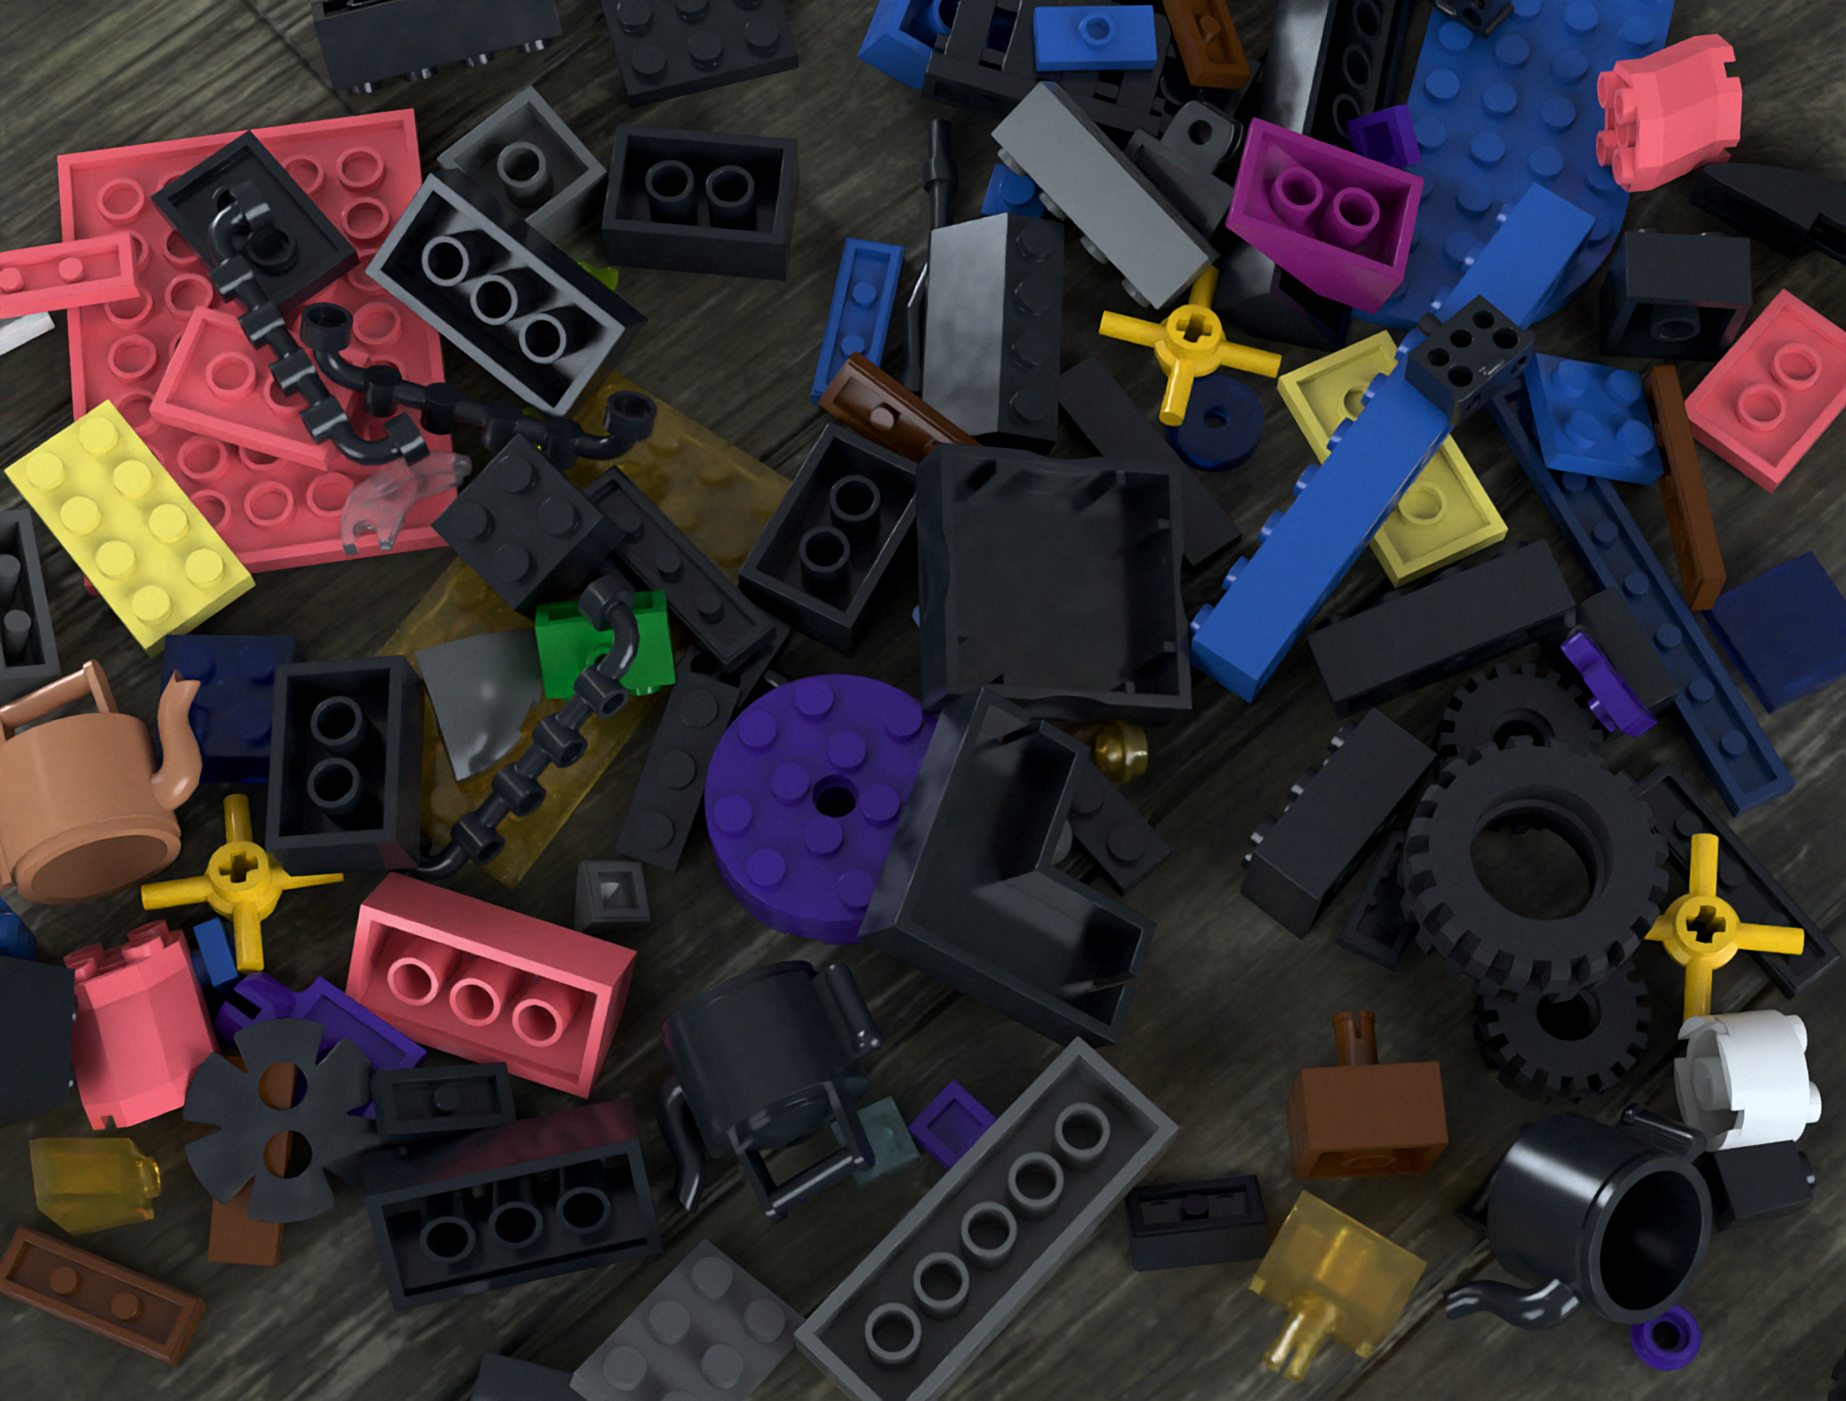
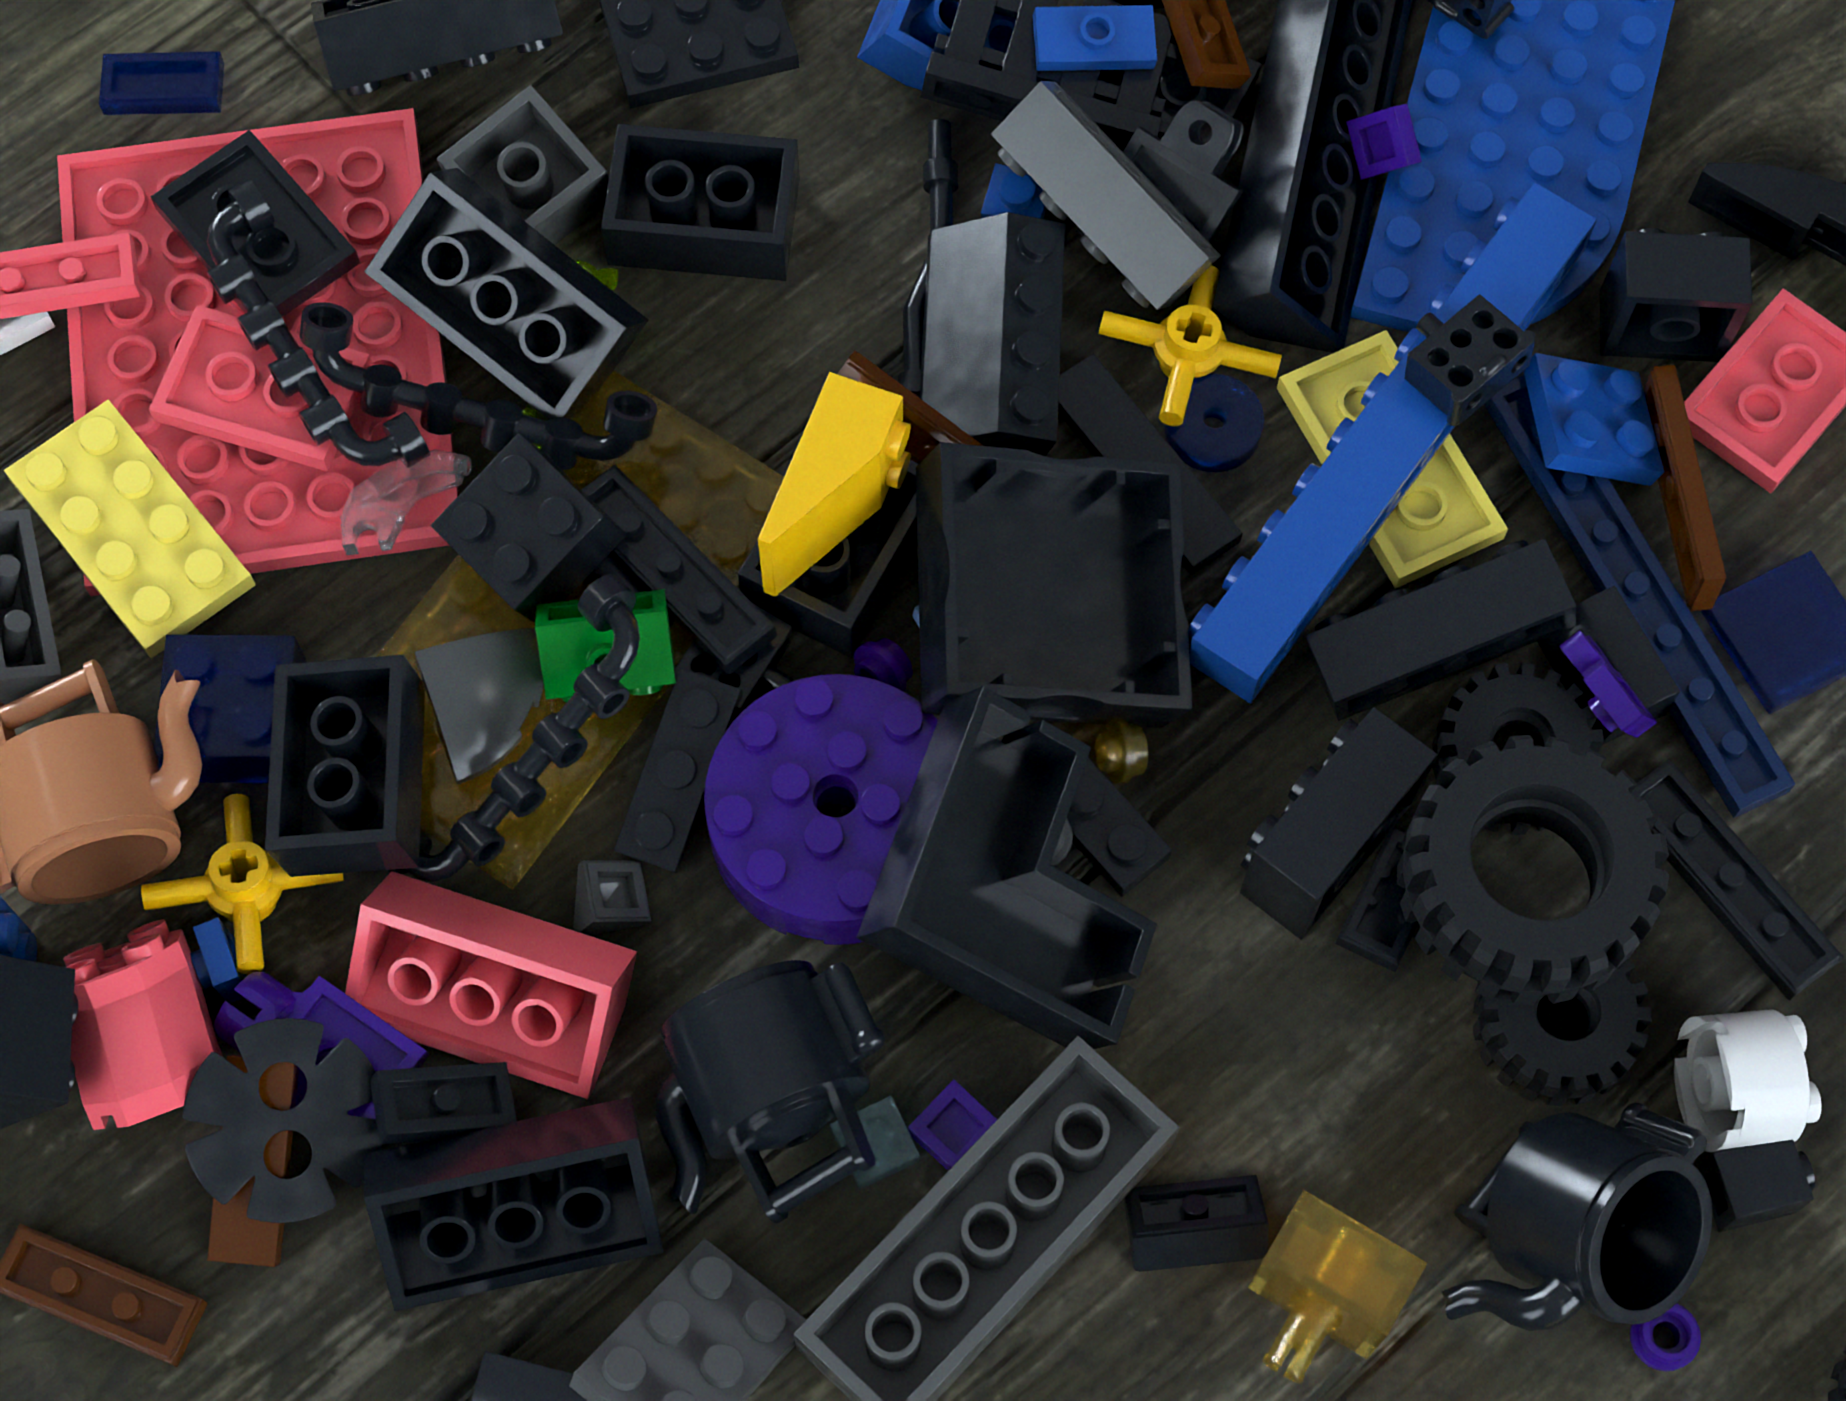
clear yellow slope [29,1137,161,1237] -> none
blue tile [811,237,905,405] -> none
magenta slope [1225,117,1424,315] -> none
reddish brown brick [1285,1011,1449,1181] -> none
coral brick [1596,34,1742,193] -> none
yellow bar [1644,834,1804,1024] -> none
none -> clear blue tile [99,52,224,115]
none -> yellow slope [758,372,911,597]
none -> dark purple plate [854,638,913,692]

